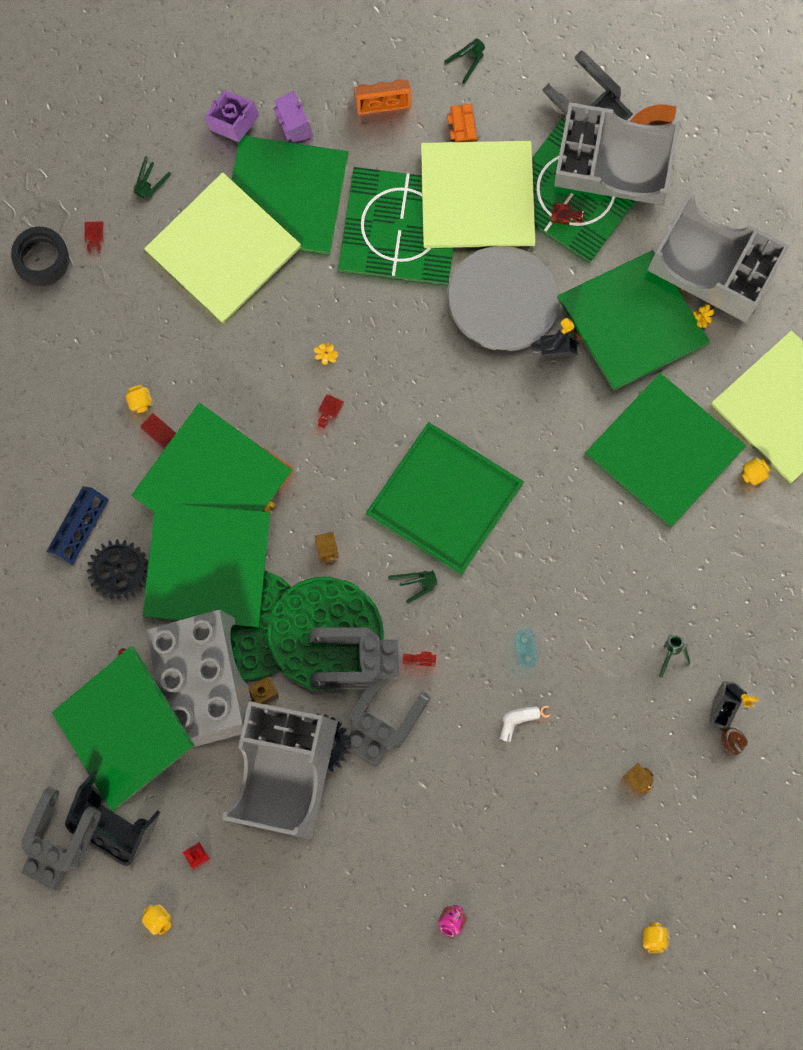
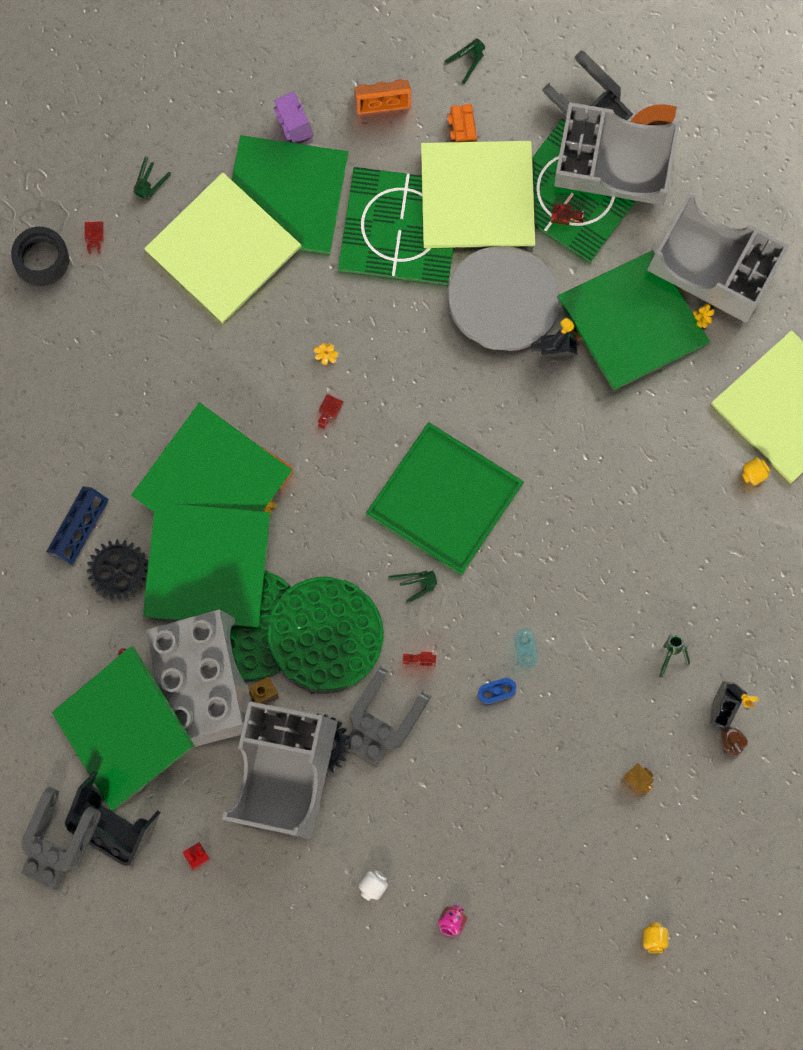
yellow head [125,384,153,414] -> none
clear red plate [140,413,176,449] -> none
yellow head [142,905,172,935] -> none
medium lavender brick [204,90,259,142] -> none
dark grey plate [310,628,399,690] -> none
pearl gold brick [315,532,339,563] -> none
white arm [499,706,551,742] -> none
green tile [585,373,746,528] -> none
none -> white head [358,870,388,901]
none -> blue plate [478,678,516,704]

